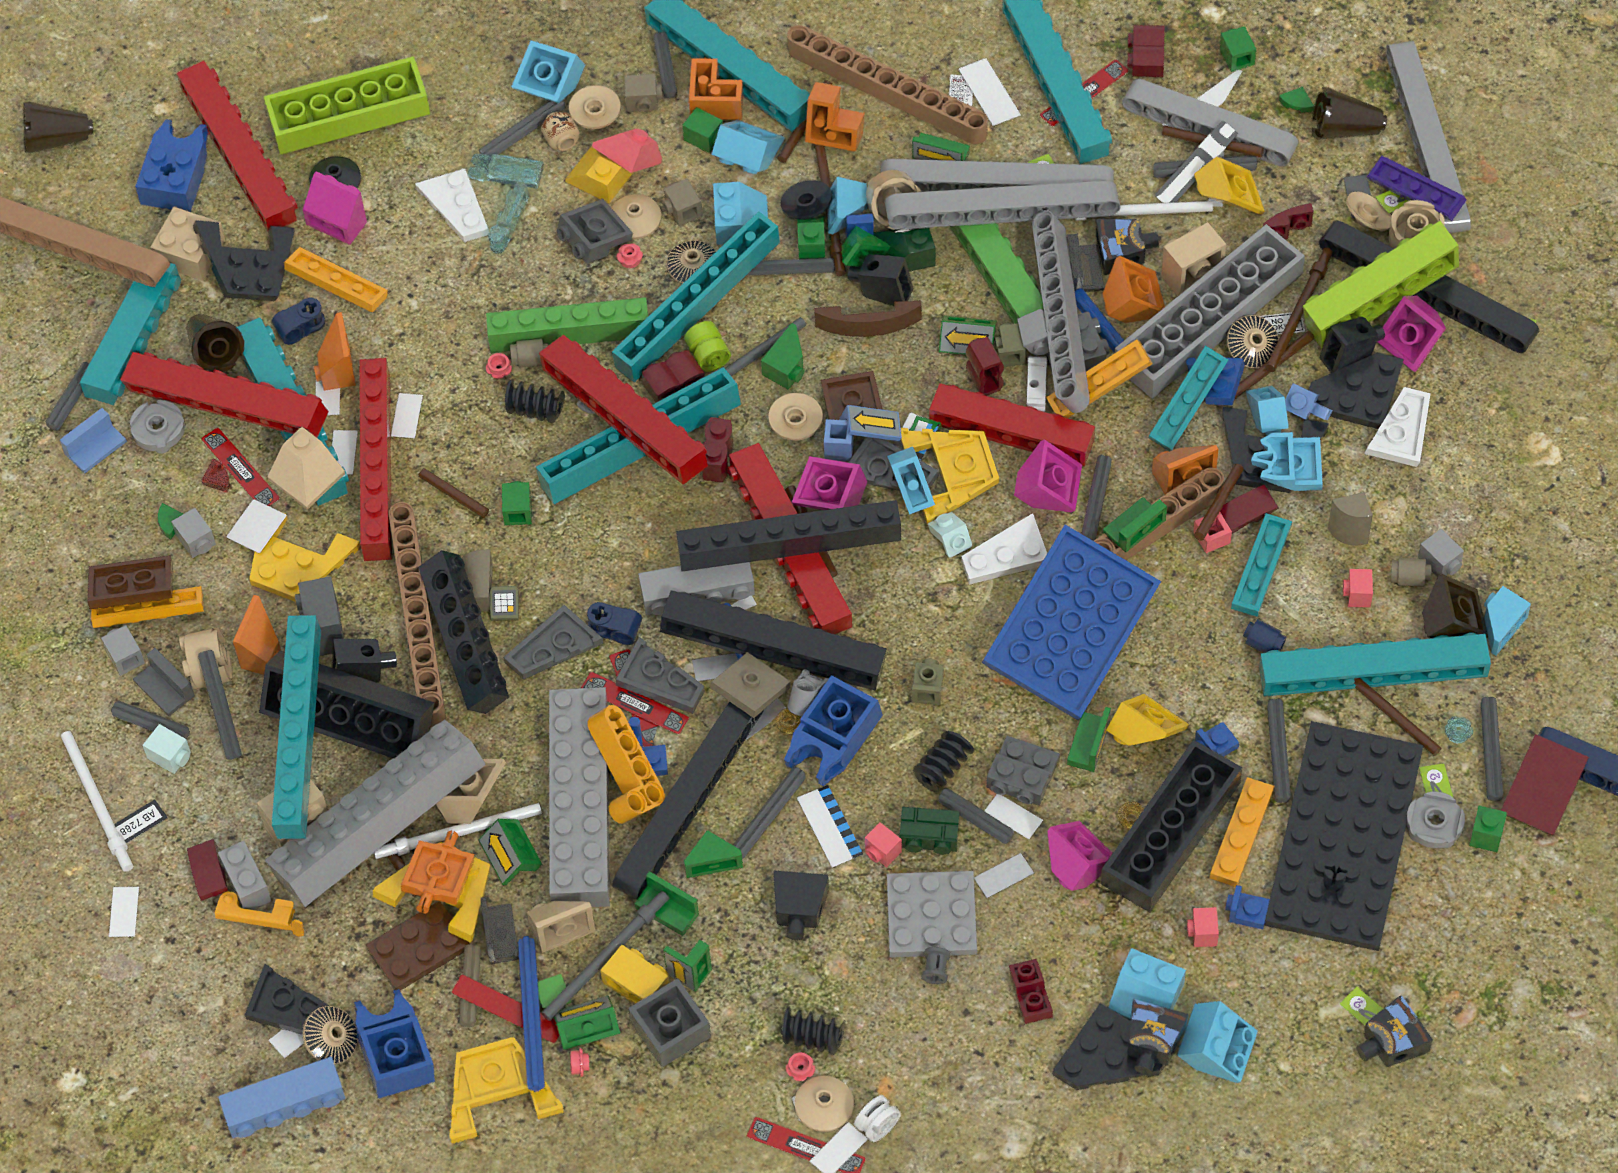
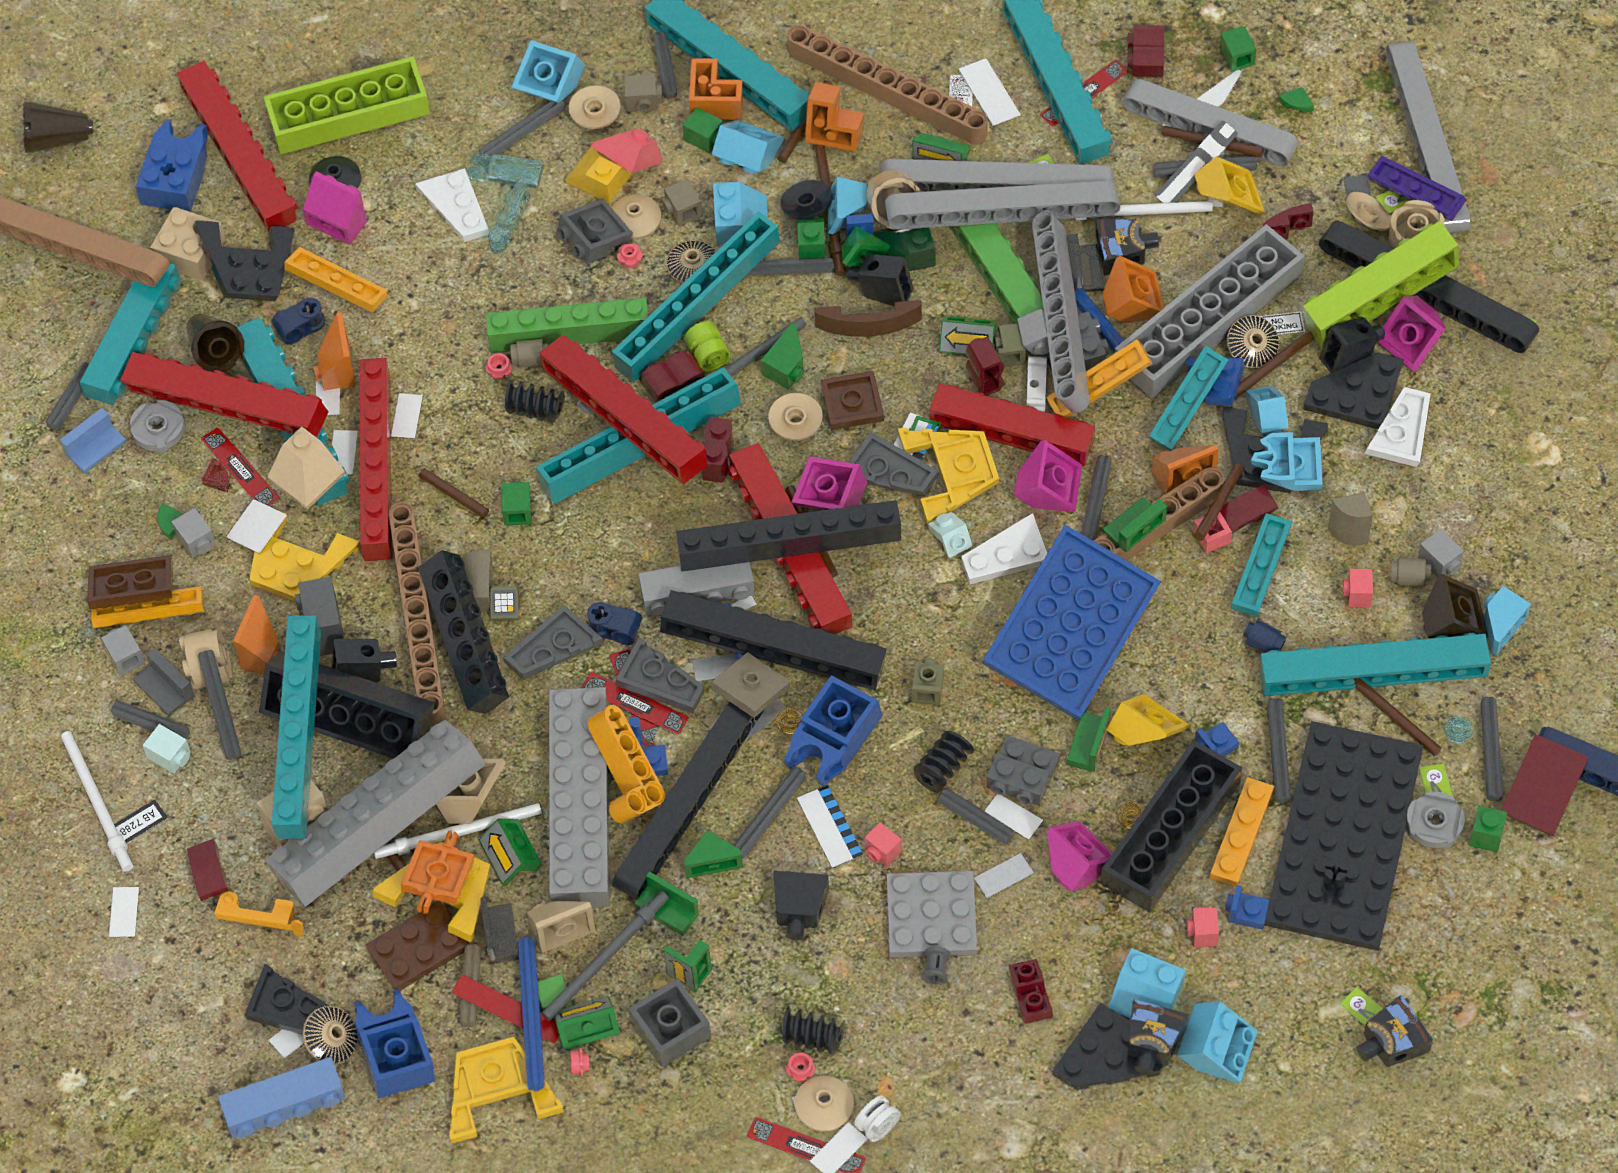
light grey brick [218,841,272,910] -> none
tan head [541,112,580,151] -> none
yellow brick [600,945,669,1004] -> none
light grey piece [787,669,828,716] -> none
medium blue brick [824,419,854,461] -> none
panel [839,405,902,441] -> none
medium azure slope [887,446,935,514] -> none
dark green brick [899,807,960,855] -> none
tan brick [1161,222,1226,296] -> none
reddish brown bar [1266,248,1333,372] -> none
medium blue plate [1285,383,1333,420] -> none
dark brown cone [1312,87,1387,139] -> none

